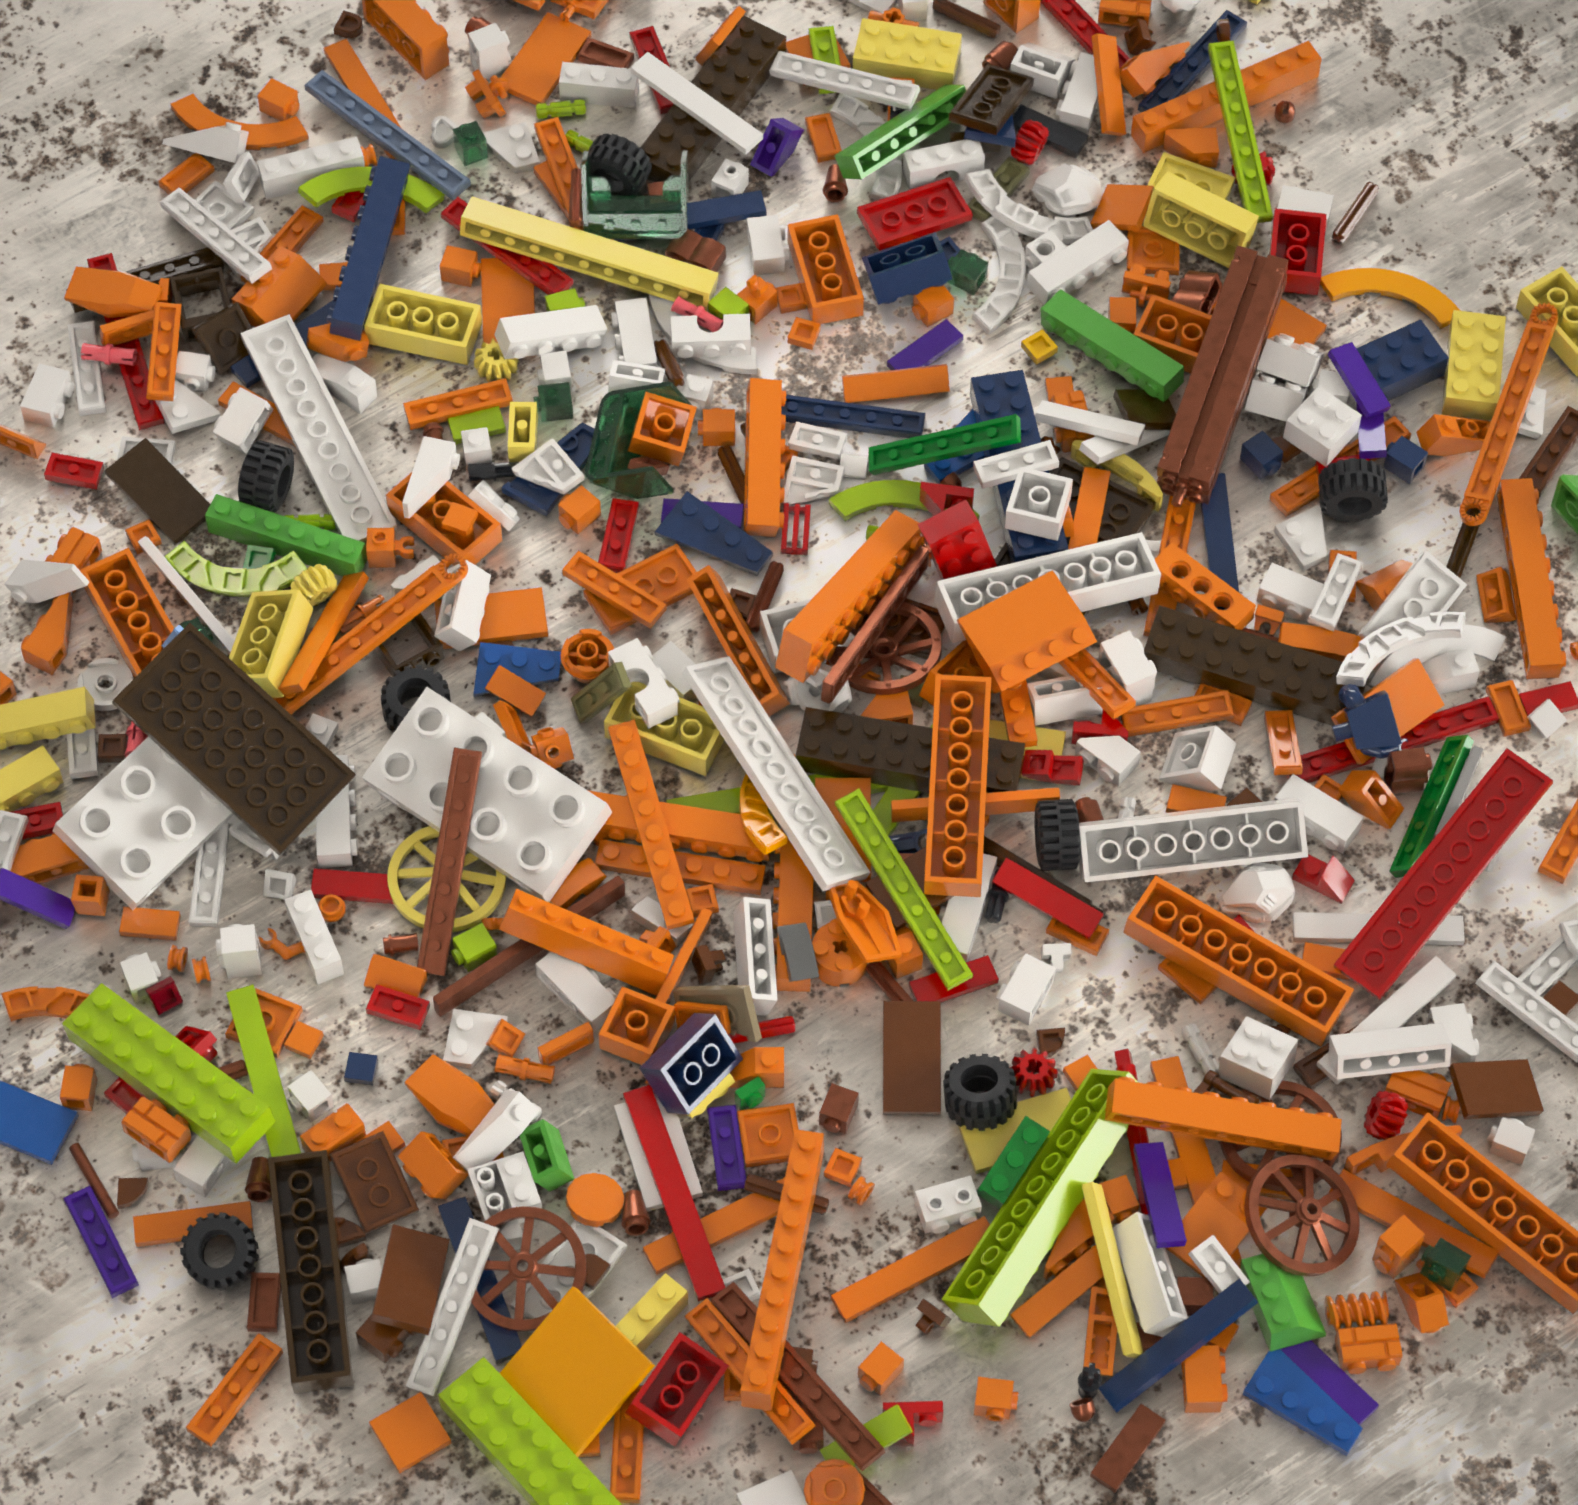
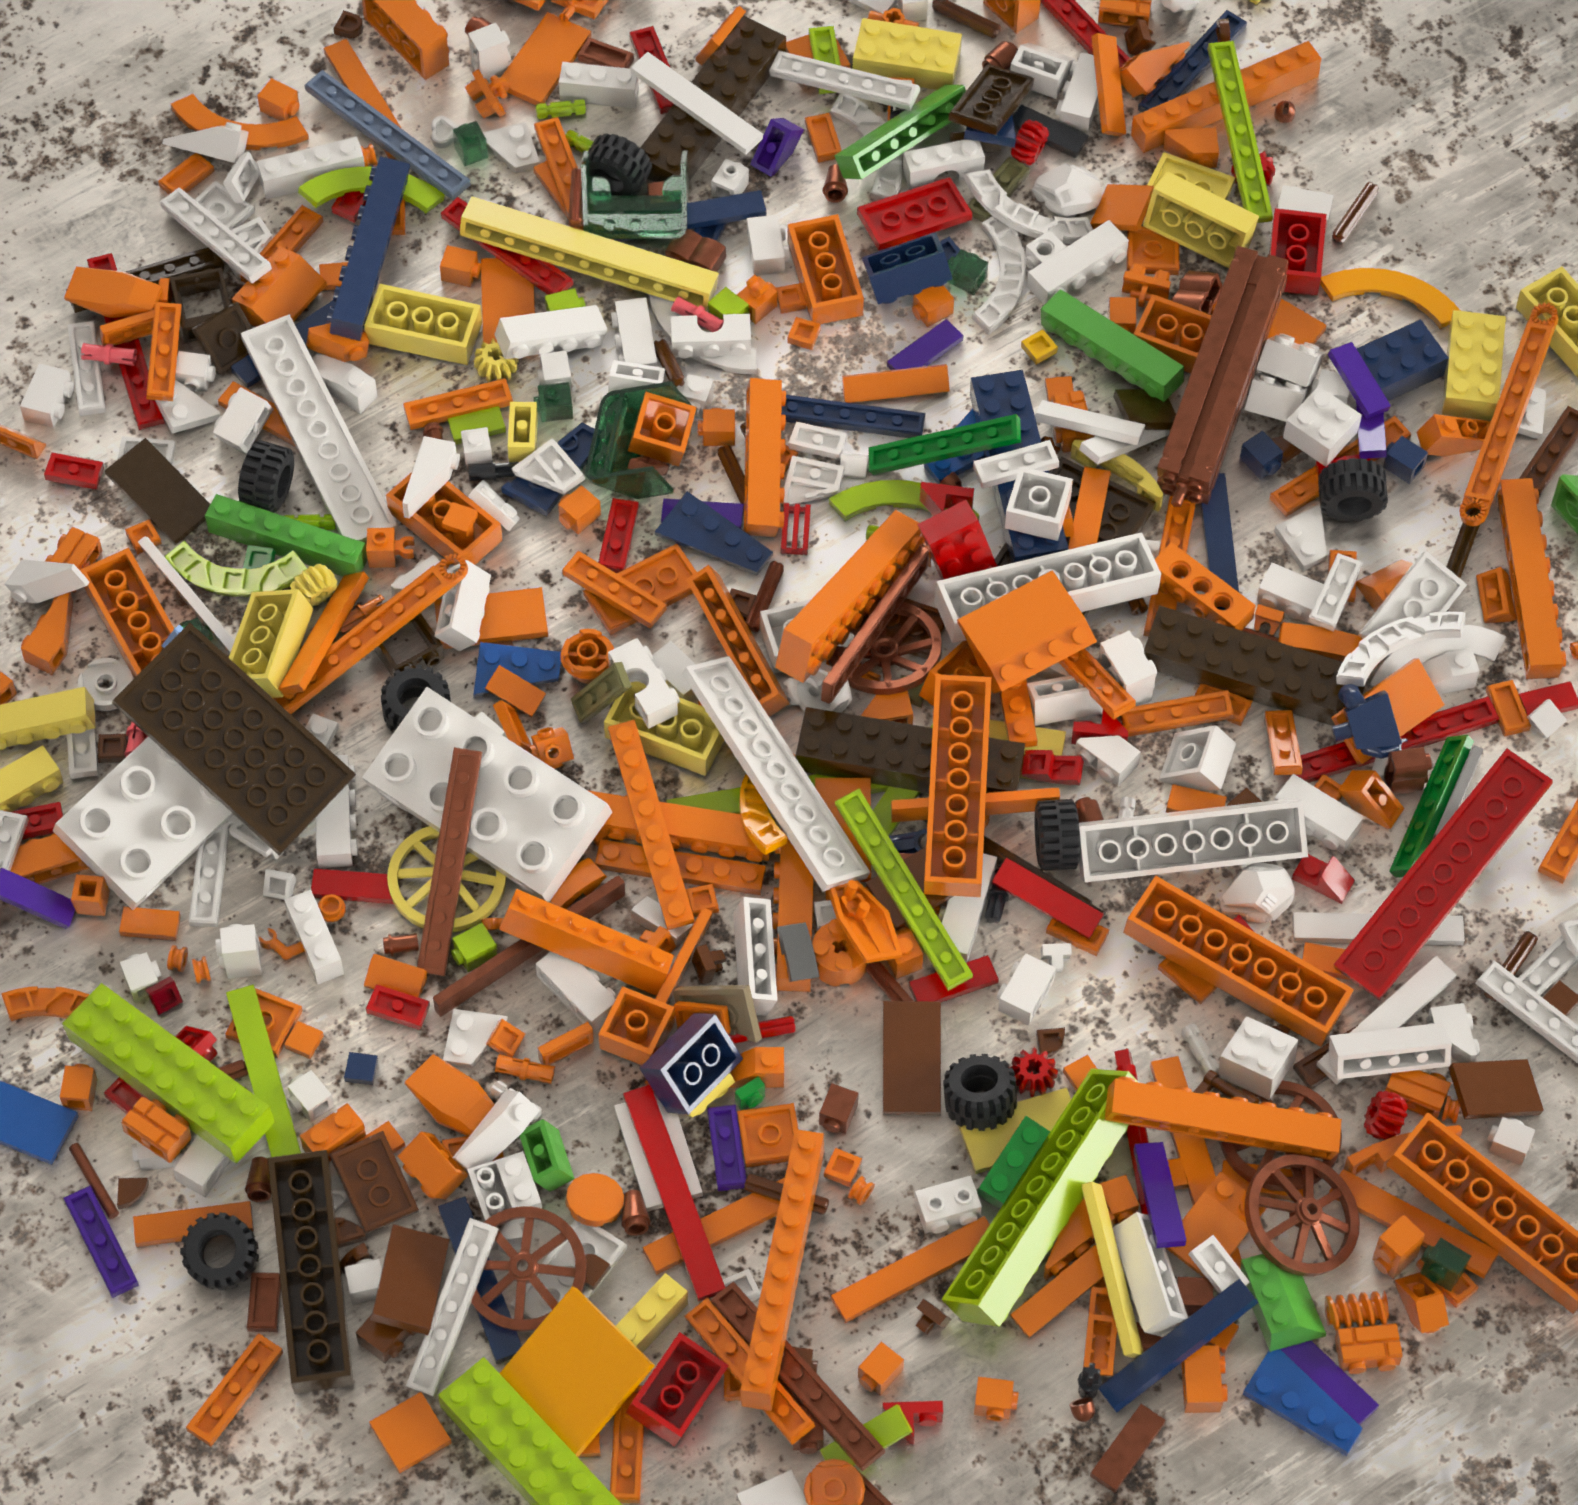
none -> reddish brown axle [1484,931,1538,1002]

